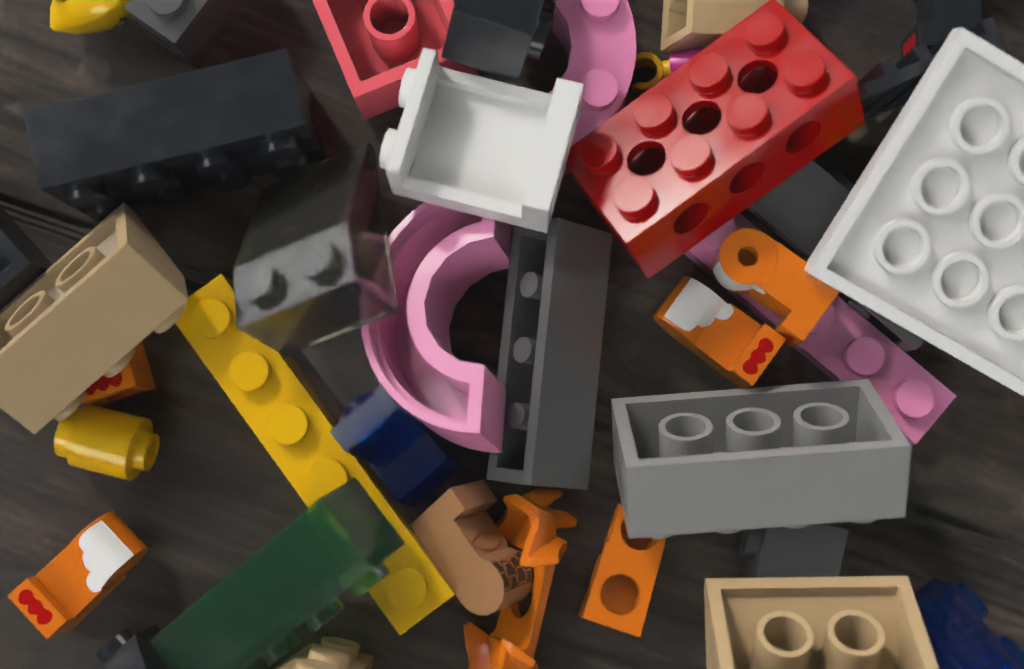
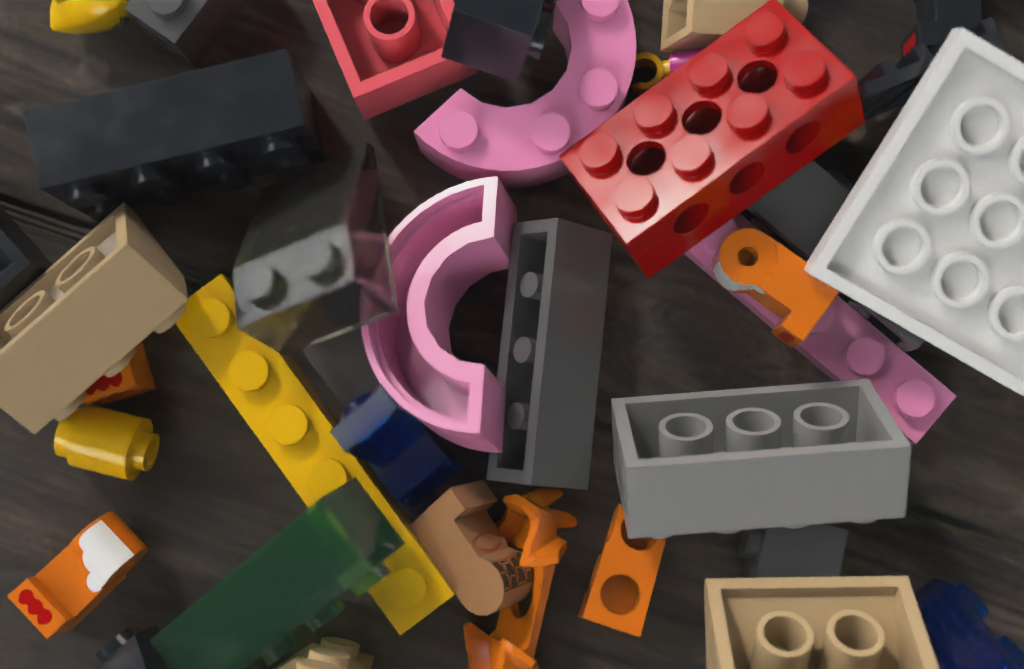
white panel [379,47,584,233] -> none
orange leg [653,276,787,389] -> none

